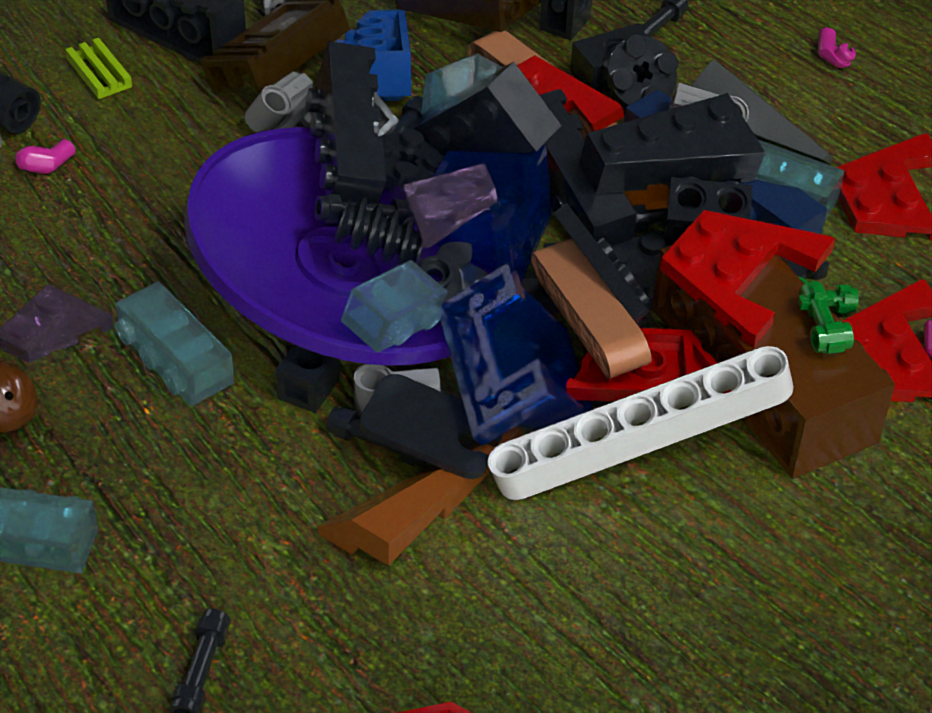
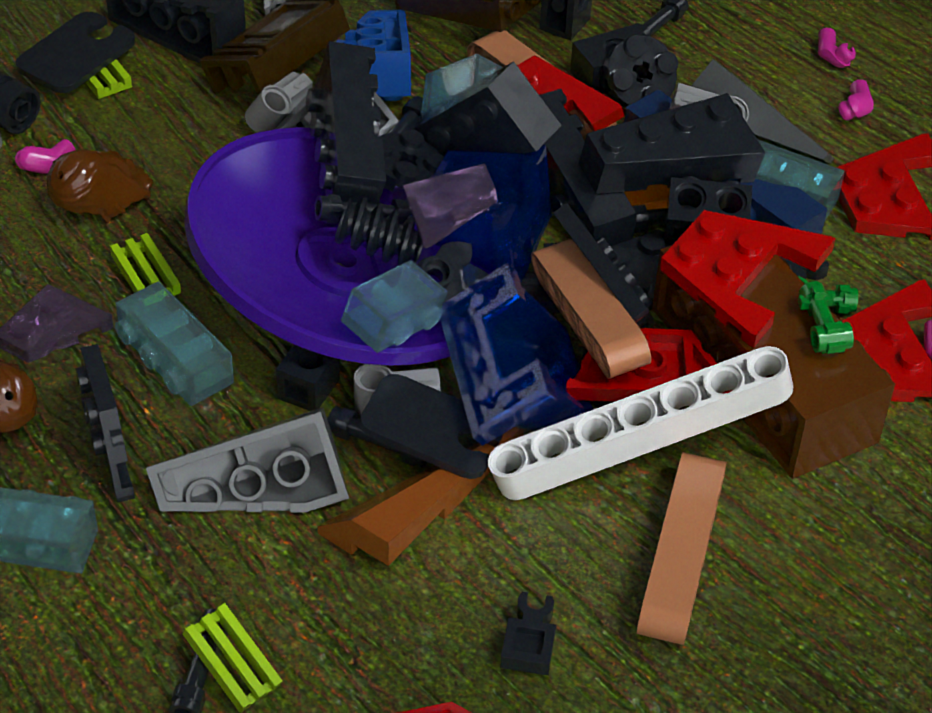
none -> black piece [16,12,135,93]
none -> reddish brown piece [46,149,153,223]
none -> black wing [75,344,135,503]
none -> lime tile [110,233,181,307]
none -> dark grey wedge [146,407,349,512]
none -> lime tile [183,603,283,713]
none -> black plate [500,592,556,676]
none -> nougat beam [636,452,727,645]
none -> dark pink arm [838,80,874,121]

